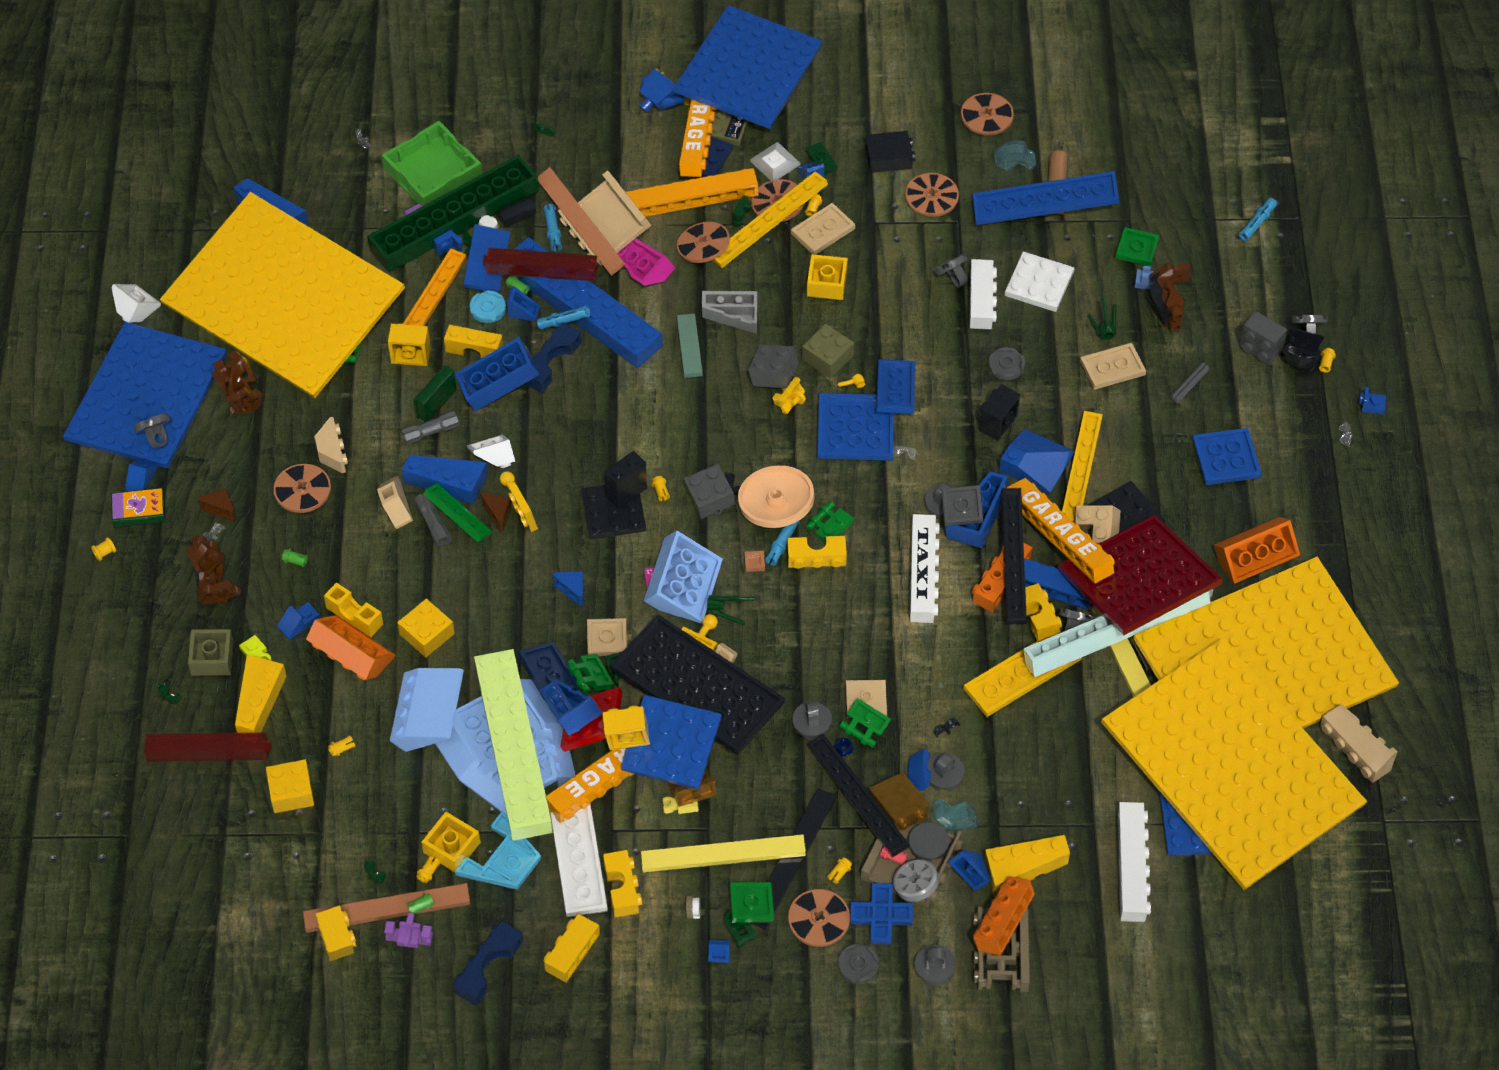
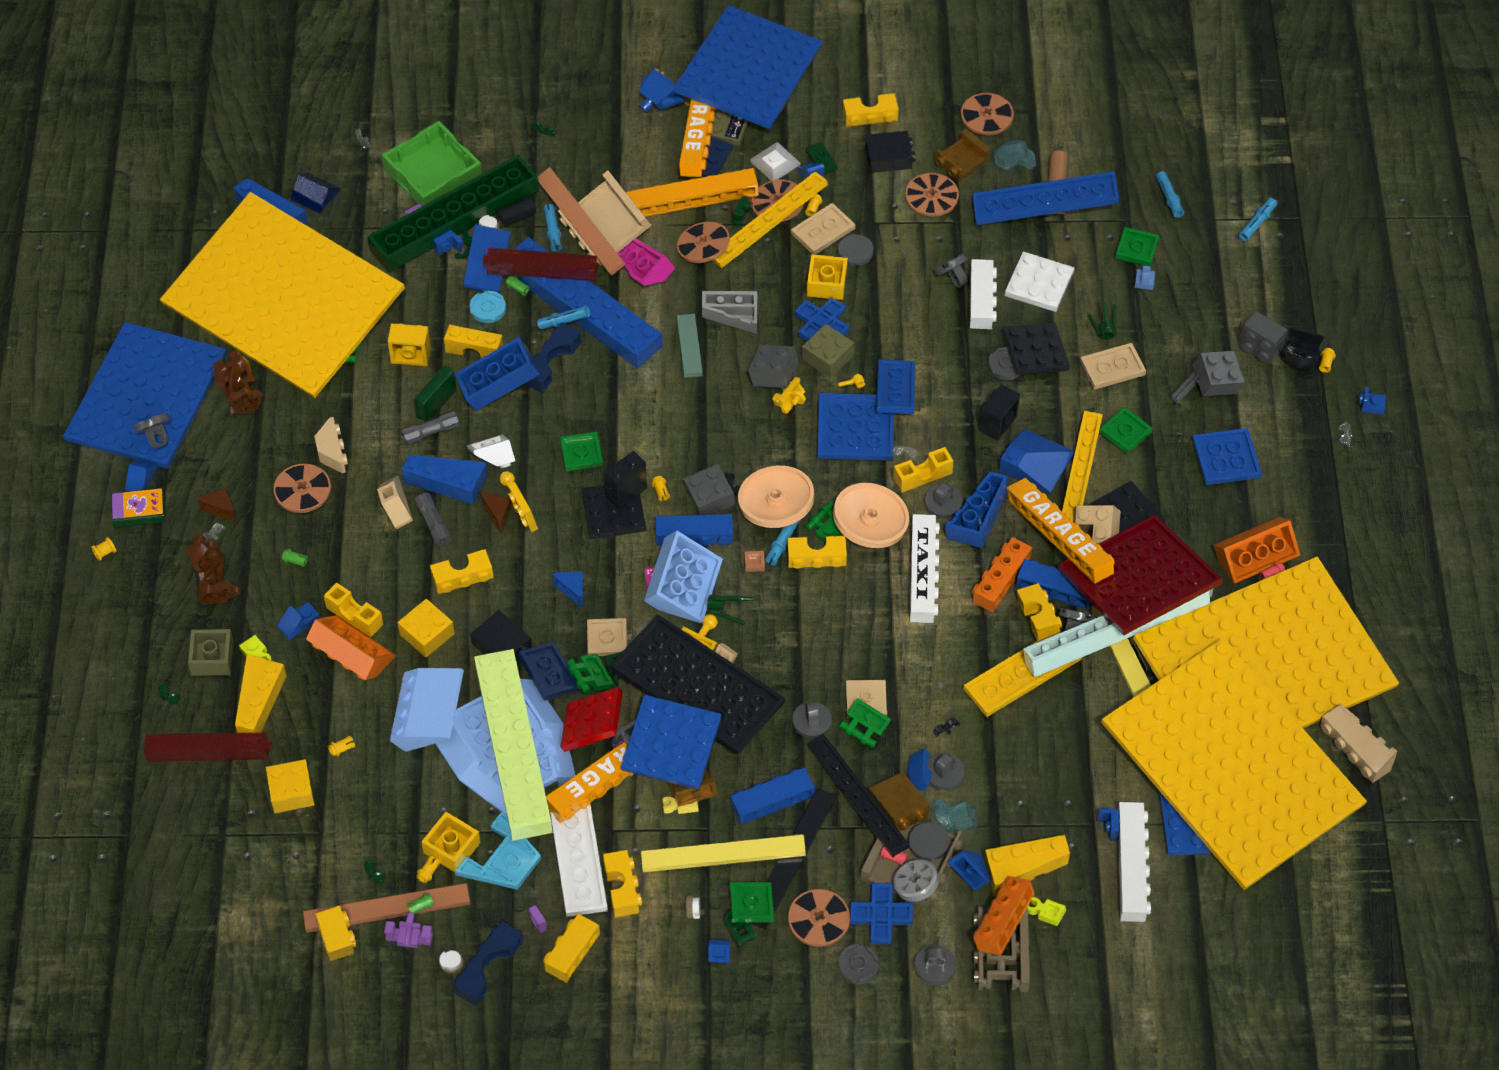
white slope [112,284,161,323] -> none
light orange tile [403,248,467,326] -> none
green plate [423,483,492,543] -> none
blue slope [507,286,540,321] -> none
blue wedge [539,679,603,736] -> none
yellow brick [602,706,650,750] -> none
yellow pin [827,857,852,884] -> none
clear blue plate [834,737,853,757] -> none
dark grey tile [942,485,983,526] -> none
black tile [1002,488,1027,624] -> none
reddish brown hips [1149,263,1191,332] -> none
dark grey tile [1291,315,1328,334] -> none
none -> clear blue slope [291,174,340,214]
none -> yellow arch [430,549,493,594]
none -> white piece [440,951,464,975]
none -> black brick [470,610,532,663]
none -> medium lavender tile [529,905,547,933]
none -> green plate [560,432,603,472]
none -> blue brick [655,514,733,546]
none -> blue brick [731,768,815,825]
none -> blue plate [795,297,850,341]
none -> light nougat dish [833,483,909,548]
none -> dark grey tile [838,234,874,266]
none -> yellow arch [843,93,899,127]
none -> yellow arch [893,447,953,493]
none -> pearl gold panel [935,129,991,182]
none -> black plate [1002,323,1070,375]
none -> neon yellow plate [1028,897,1066,926]
none -> blue bracket [1097,808,1119,841]
none -> green plate [1099,407,1153,454]
none -> dark azure pin [1156,171,1185,218]
none -> dark grey brick [1193,351,1245,396]
none -> coral pin [1259,562,1285,580]

